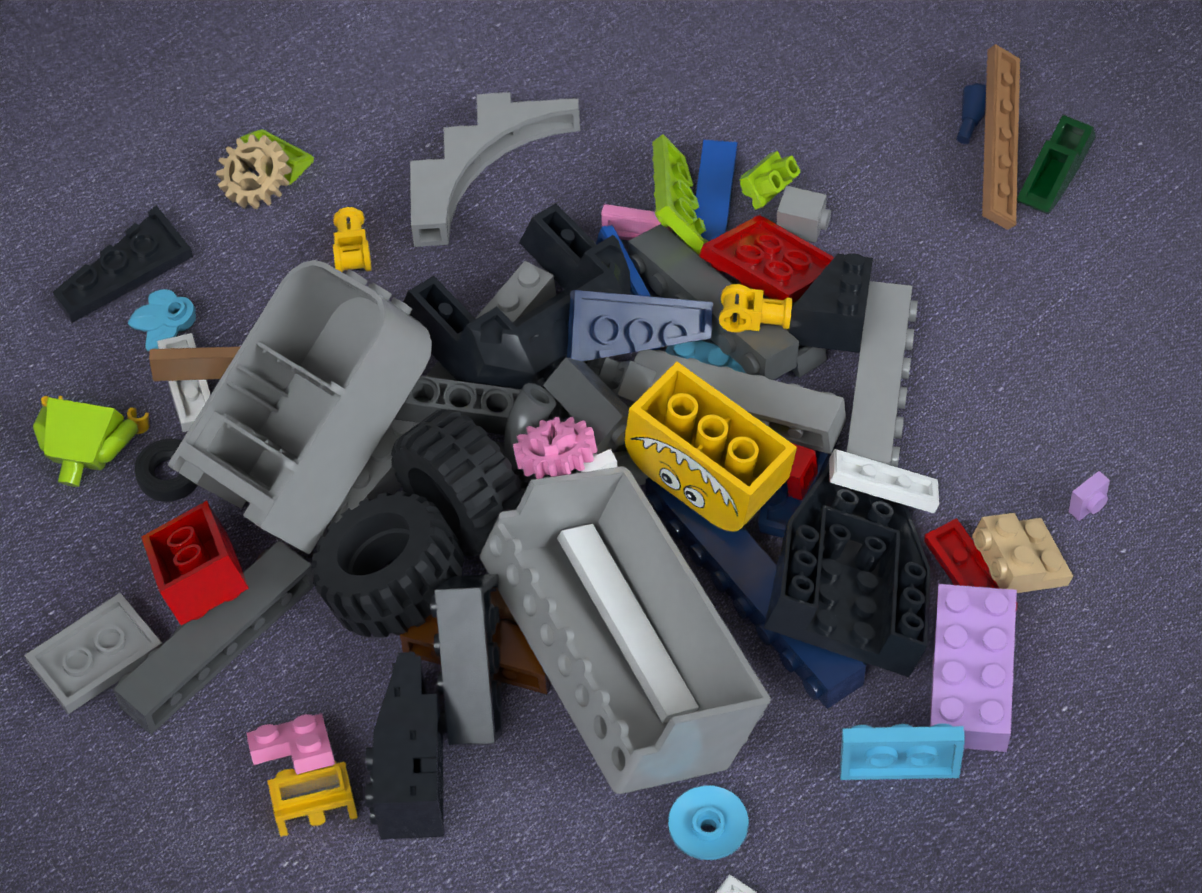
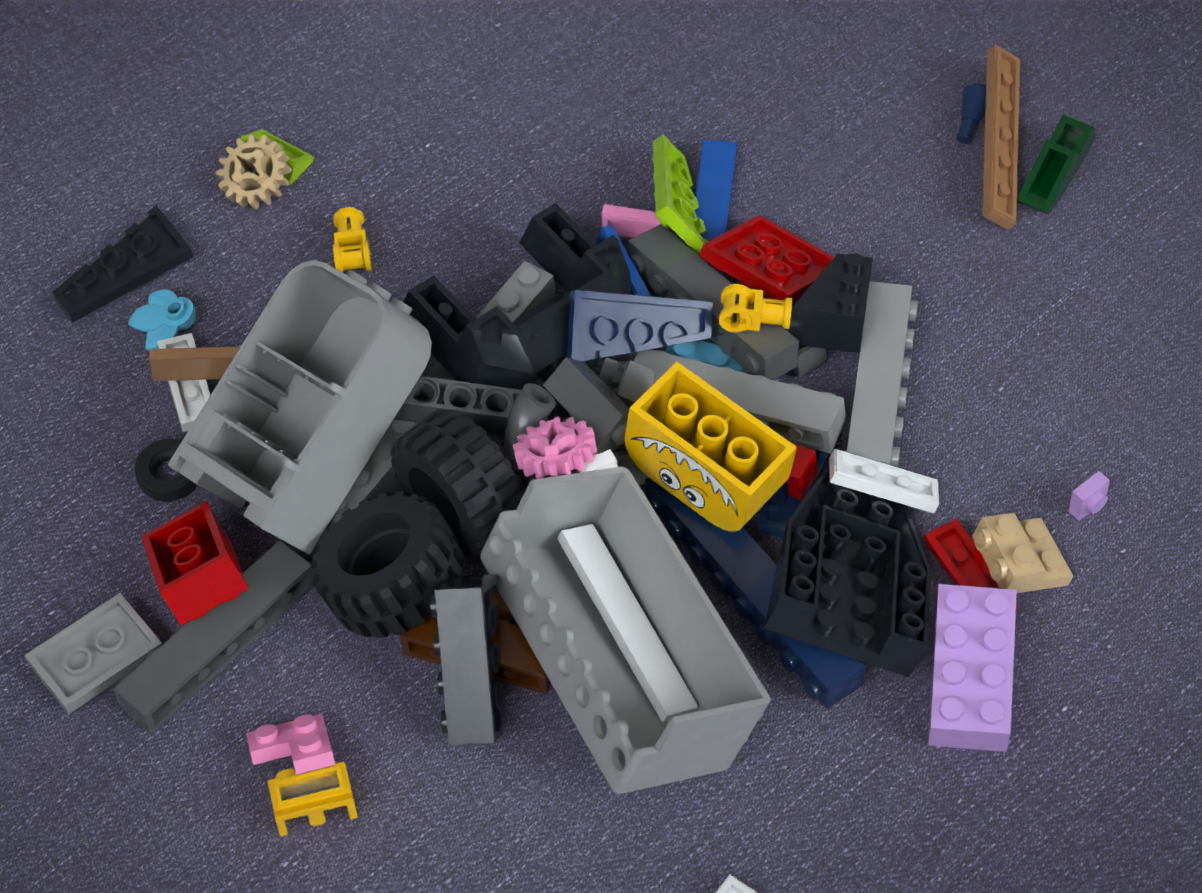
lime torso [33,396,150,487] -> none
black piece [365,652,444,840] -> none
light grey arch [410,92,580,247] -> none
medium azure dish [668,786,749,860] -> none
lime hips [739,151,800,210] -> none
light grey brick [776,186,831,243] -> none
medium azure plate [840,723,965,780] -> none

